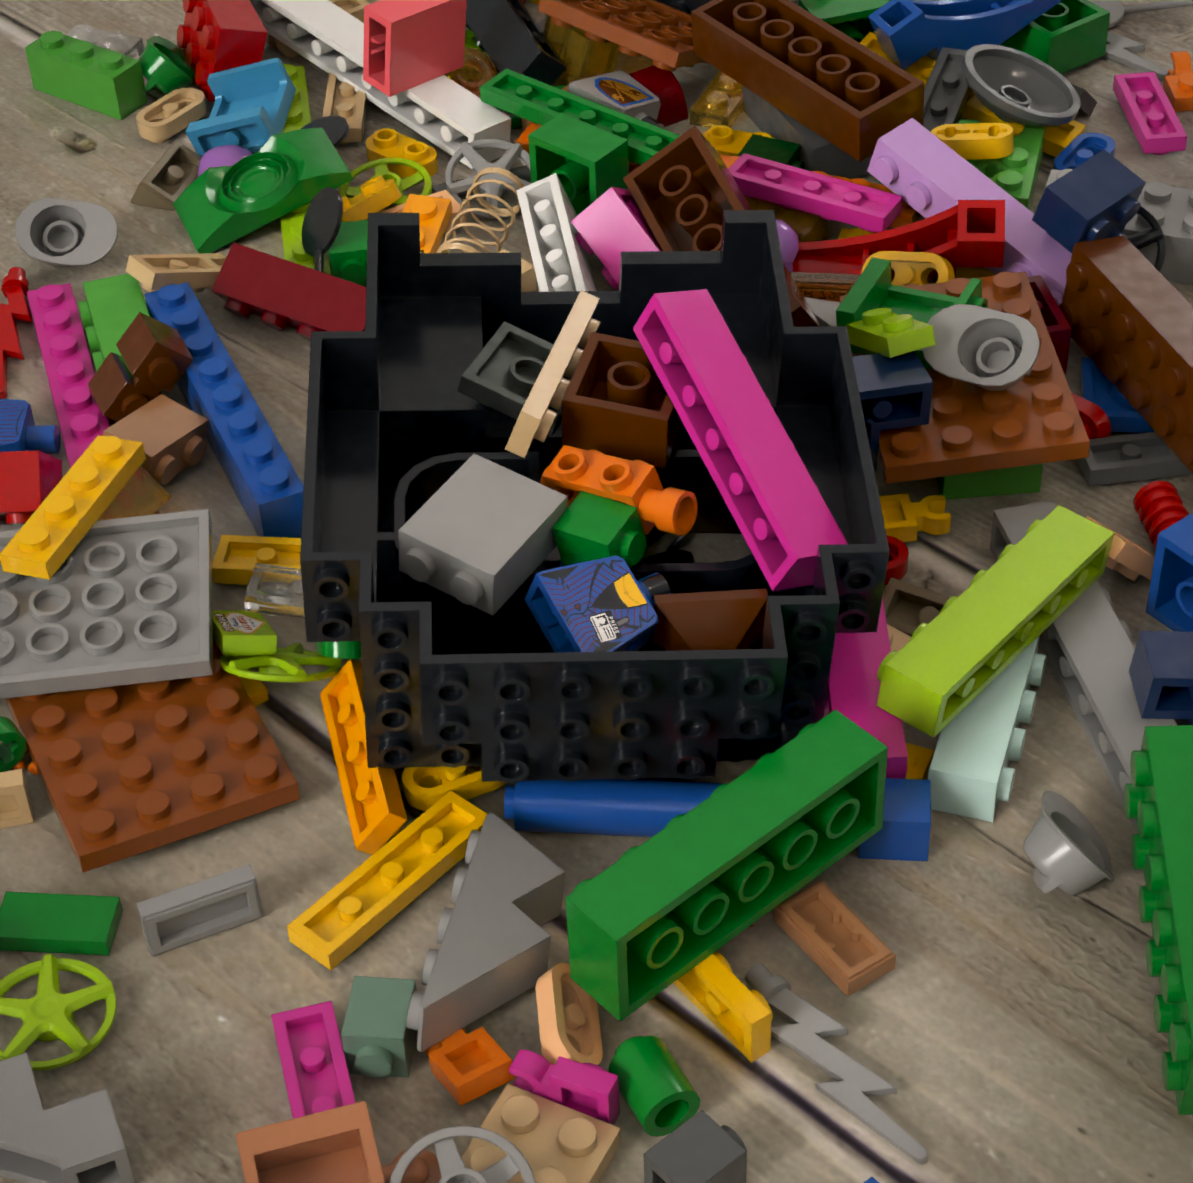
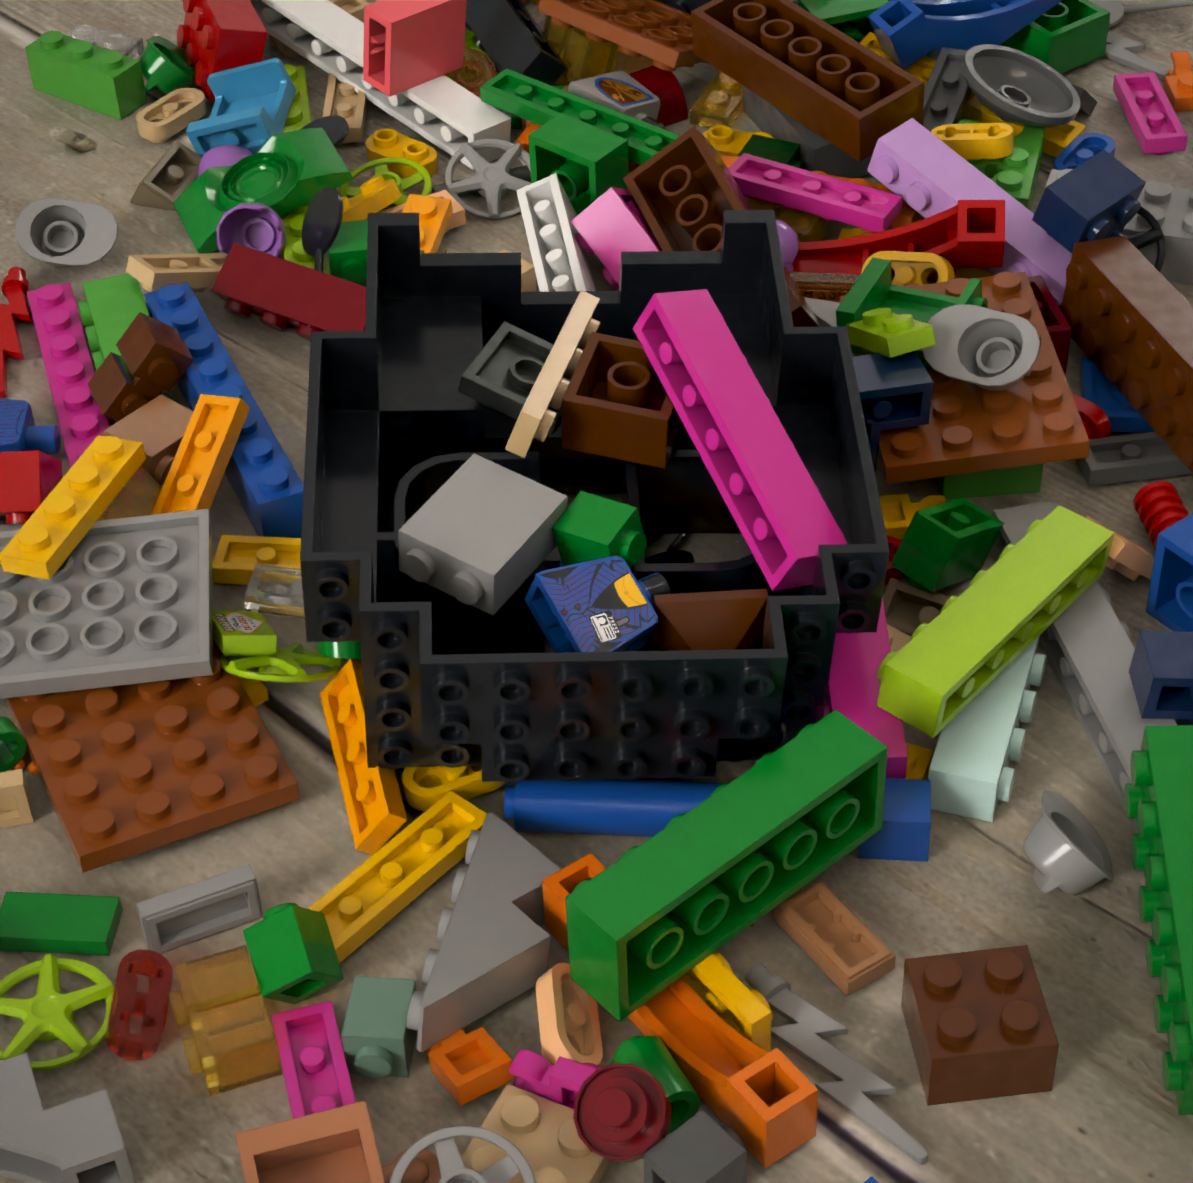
tan piece [436,167,524,253] -> none
orange brick [540,445,698,536] -> none
none -> clear red beam [105,949,173,1060]
none -> light orange plate [151,394,250,515]
none -> clear yellow piece [169,945,283,1097]
none -> medium lavender hair [216,202,286,257]
none -> green brick [243,903,344,1004]
none -> orange arch [542,853,818,1169]
none -> dark red plate [573,1063,672,1163]
none -> green brick [890,497,1004,592]
none -> reddish brown brick [901,945,1059,1106]

